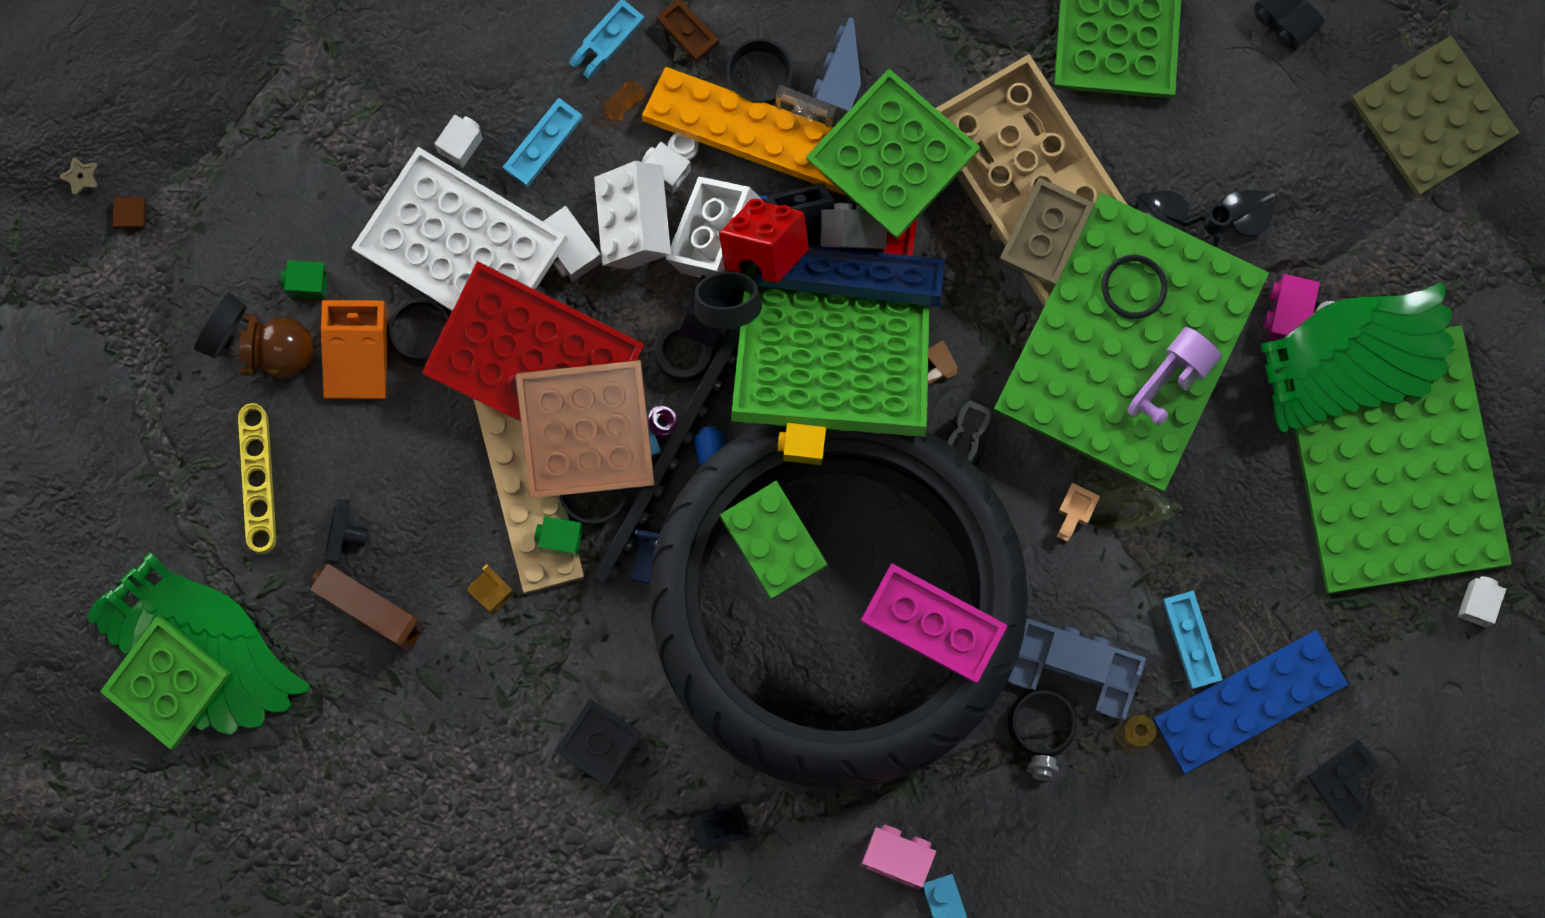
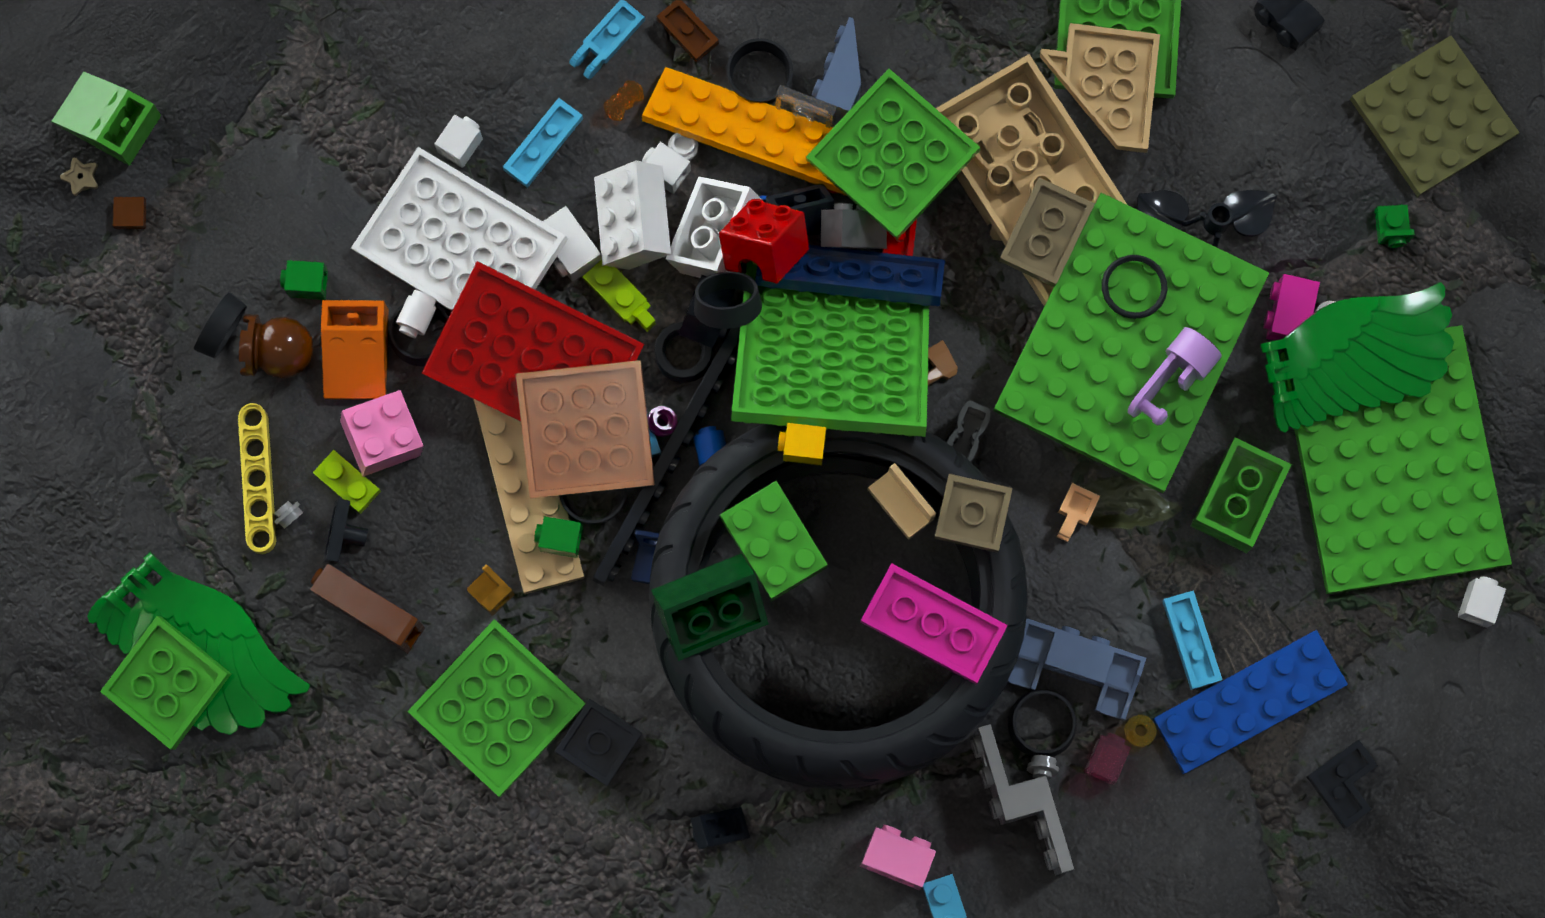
none -> bright green slope [51,71,161,166]
none -> light grey plate [274,501,303,529]
none -> lime plate [313,450,381,514]
none -> bright pink brick [340,390,424,477]
none -> white brick [396,290,437,338]
none -> bright green plate [407,619,586,798]
none -> lime hinge [583,259,656,332]
none -> dark green slope [651,554,768,661]
none -> tan panel [868,463,936,540]
none -> dark tan plate [934,474,1013,553]
none -> light grey bracket [970,724,1074,876]
none -> tan wing [1040,23,1160,153]
none -> clear pink brick [1084,733,1131,785]
none -> bright green brick [1190,437,1292,553]
none -> green bracket [1375,205,1415,248]

